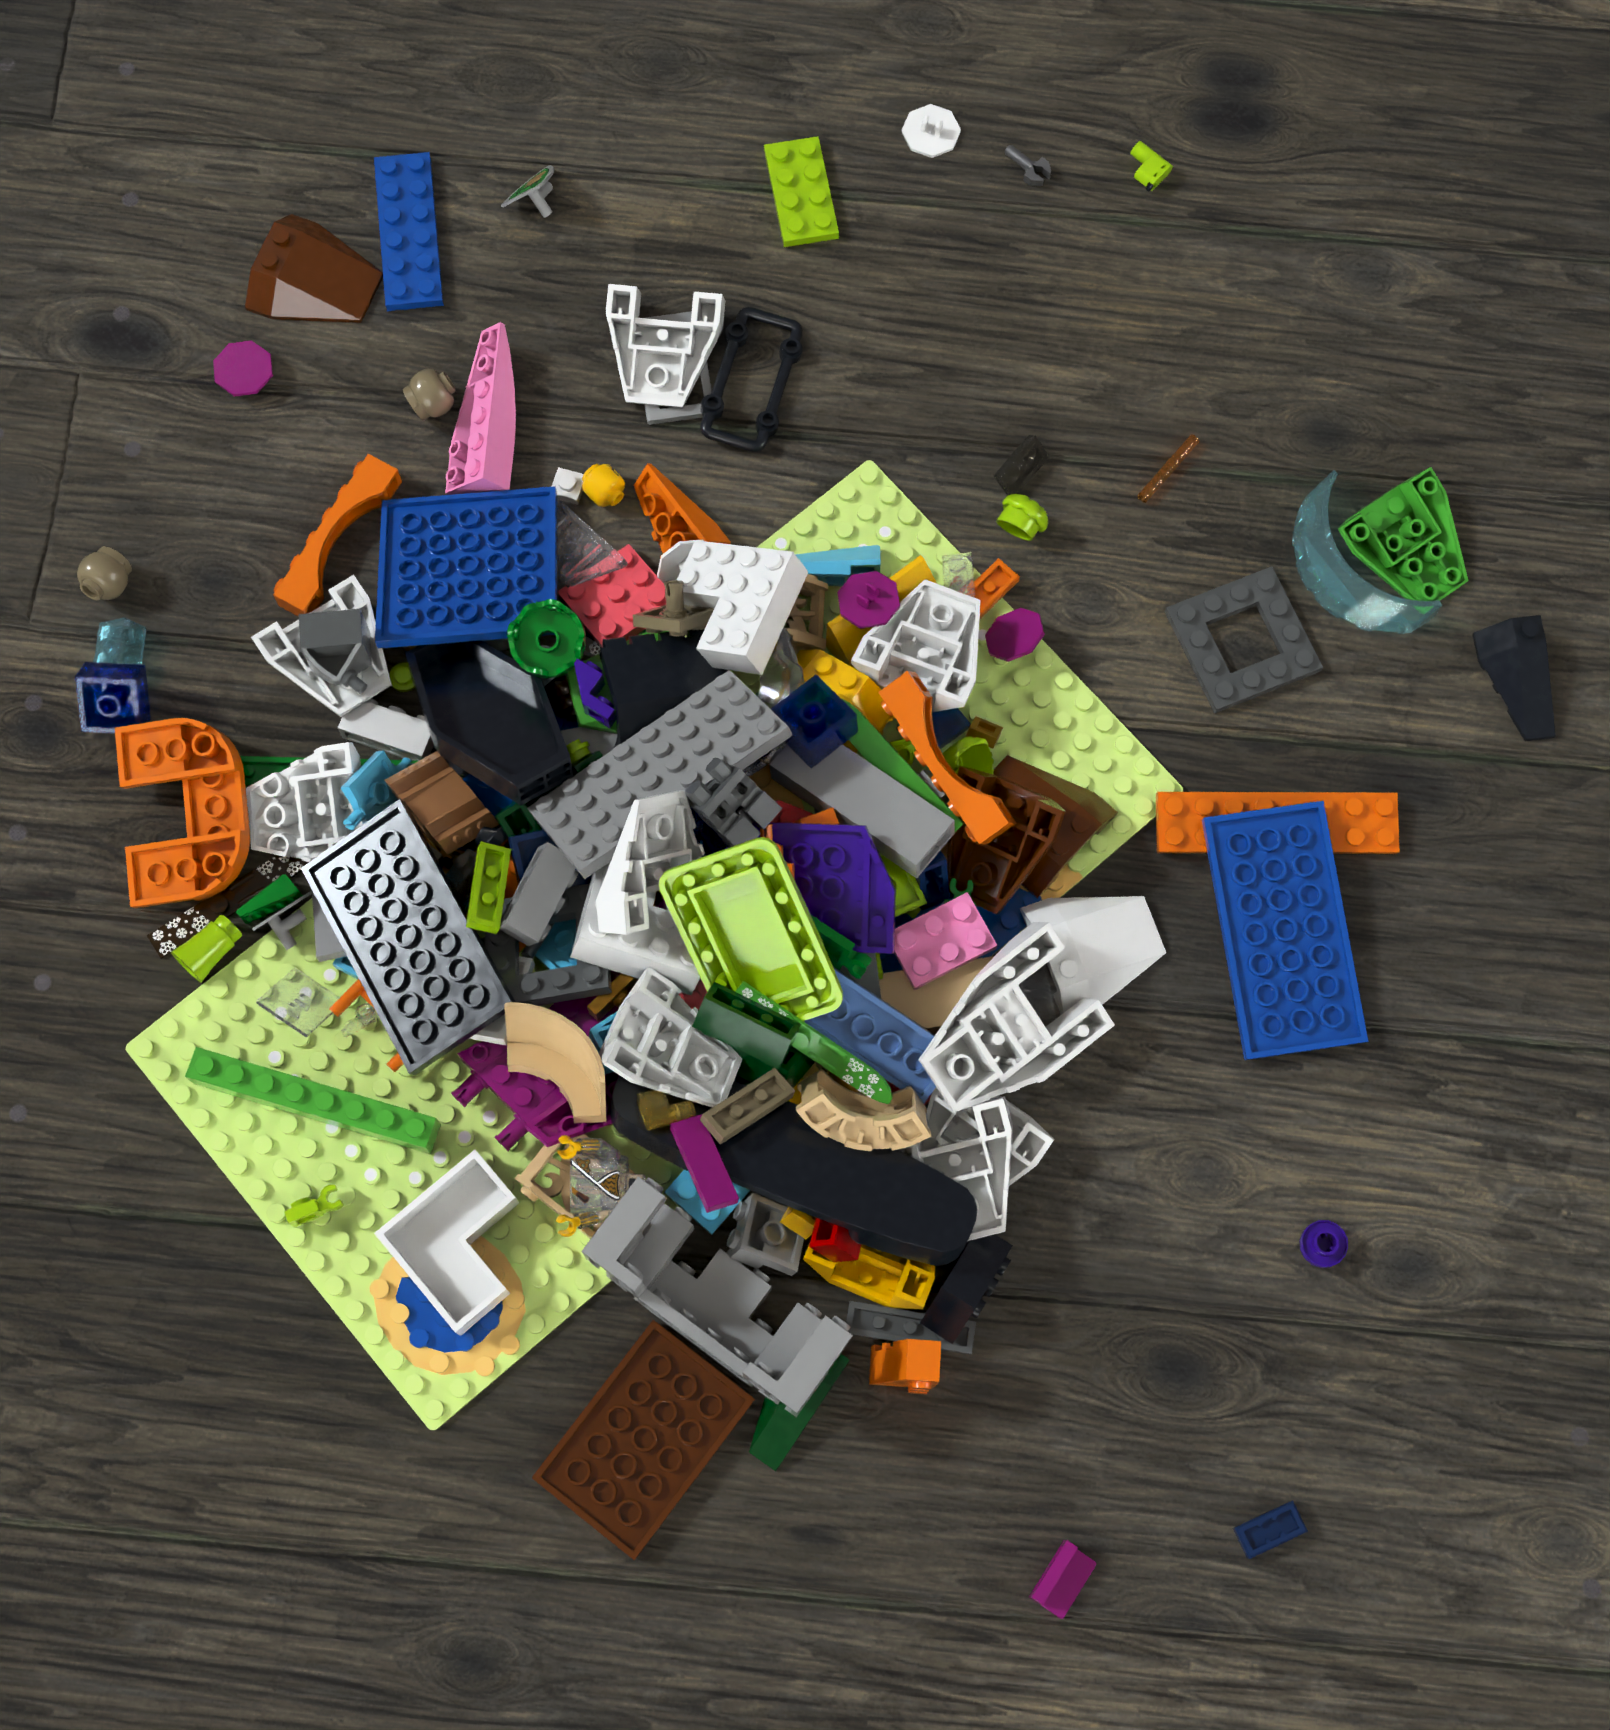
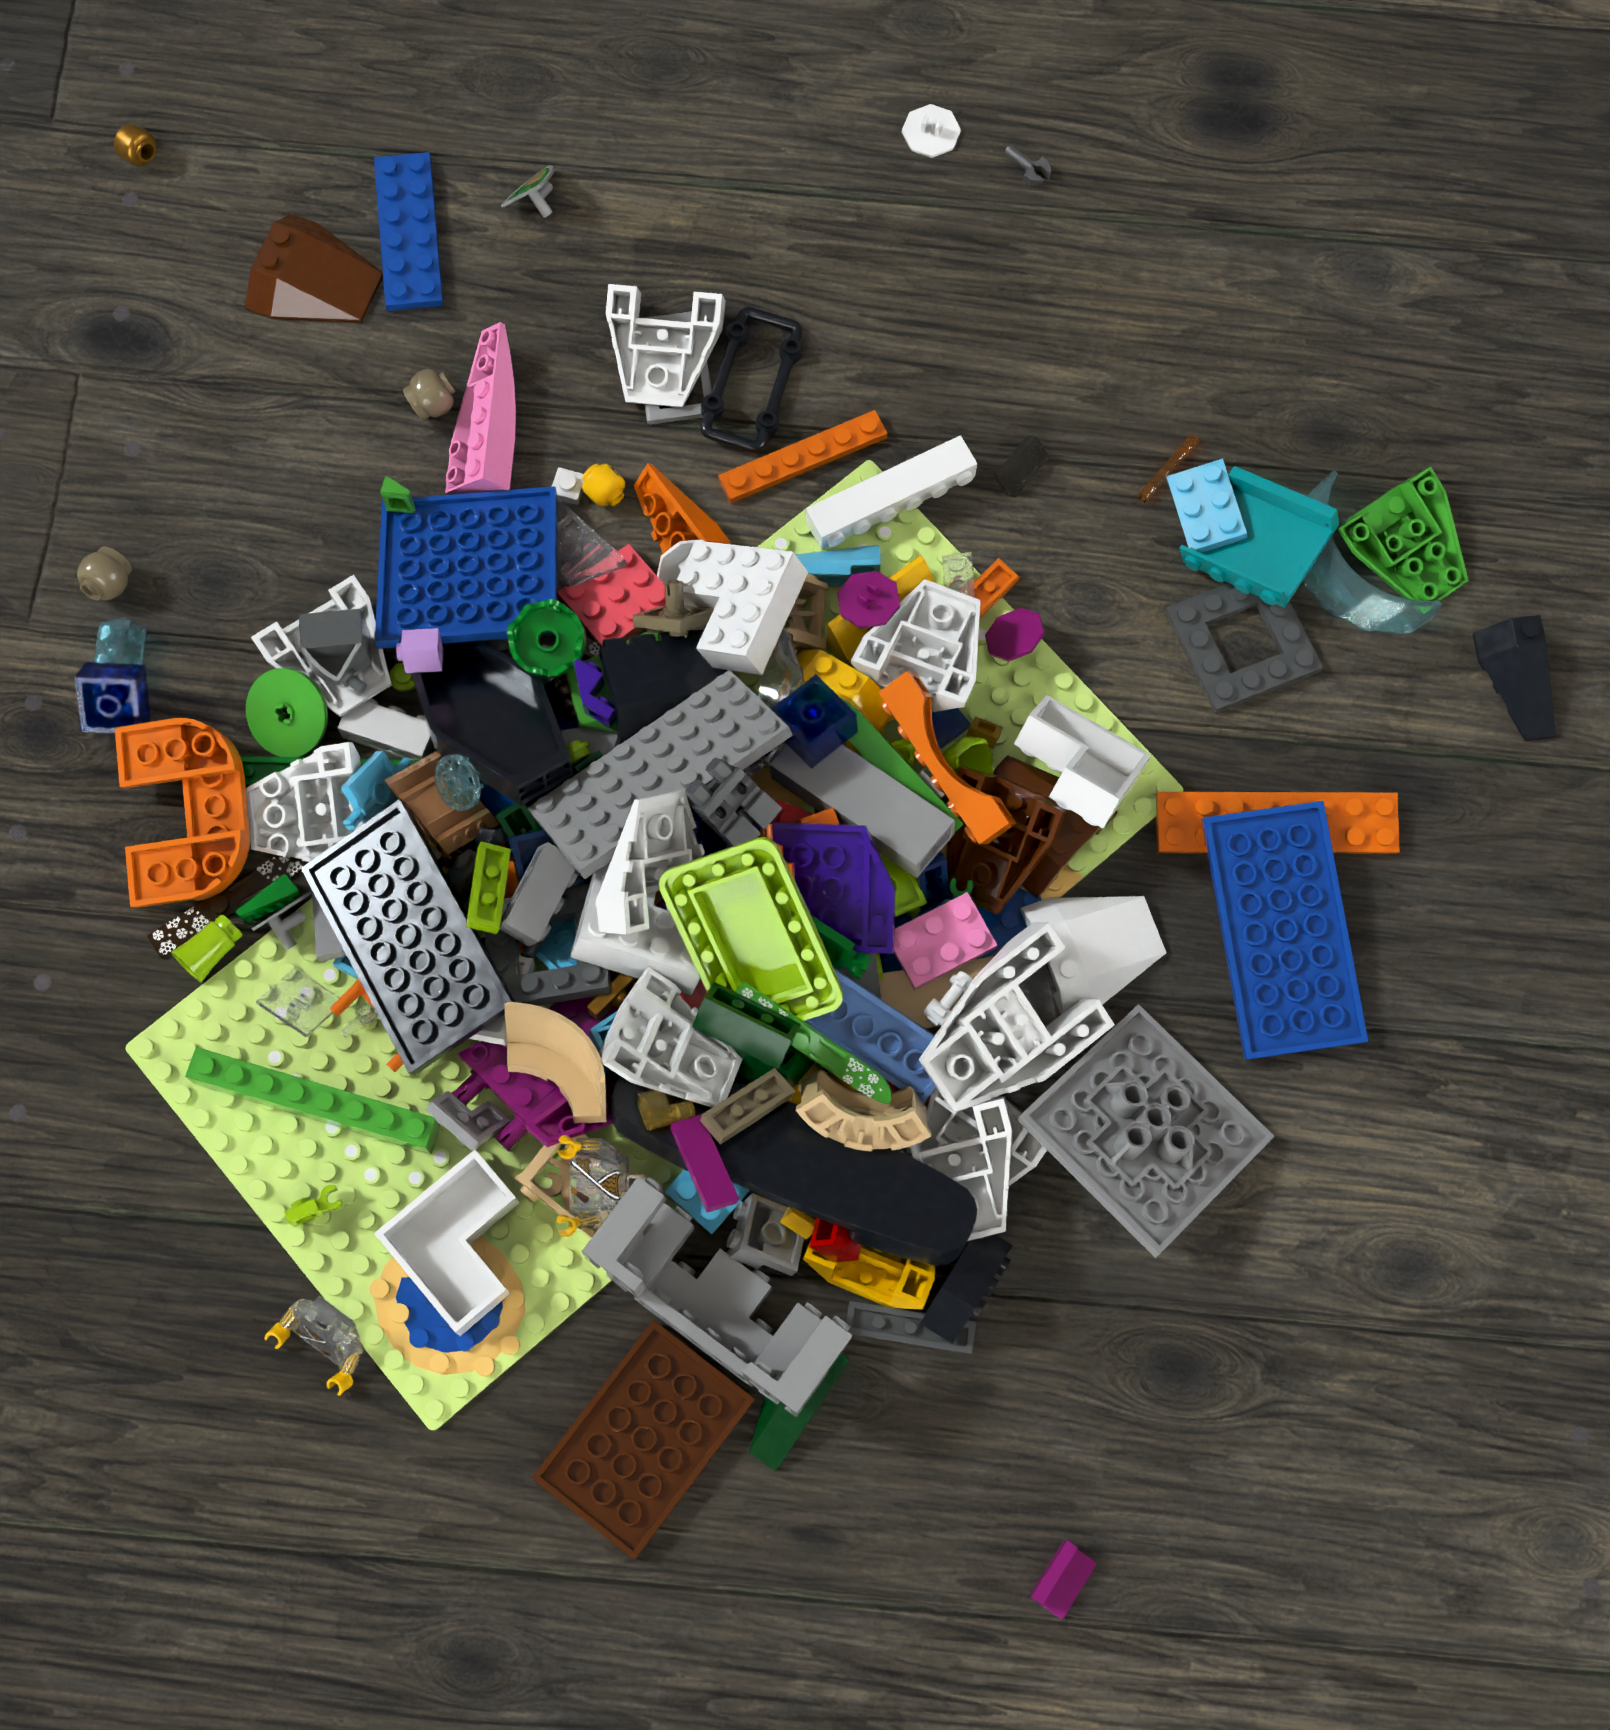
magenta piece [213,340,273,397] -> none
orange arch [273,454,402,617] -> none
lime plate [764,136,839,247] -> none
orange wedge [869,1339,941,1394] -> none
lime piece [996,494,1049,541] -> none
lime piece [1130,141,1173,192] -> none
dark blue plate [1233,1500,1308,1559] -> none
dark purple plate [1299,1220,1348,1268] -> none
none -> pearl gold head [114,124,156,166]
none -> bright green piece [246,668,328,757]
none -> clear torso [264,1296,364,1396]
none -> bright green slope [380,477,416,513]
none -> lavender brick [396,628,443,673]
none -> light grey plate [426,1091,511,1151]
none -> clear light blue wheel [435,753,484,811]
none -> orange plate [718,410,887,504]
none -> white brick [805,435,977,549]
none -> white bar [923,971,973,1027]
none -> white piece [1014,695,1151,828]
none -> light grey plate [1017,1004,1274,1258]
none -> medium azure plate [1167,458,1248,553]
none -> teal panel [1179,466,1339,608]

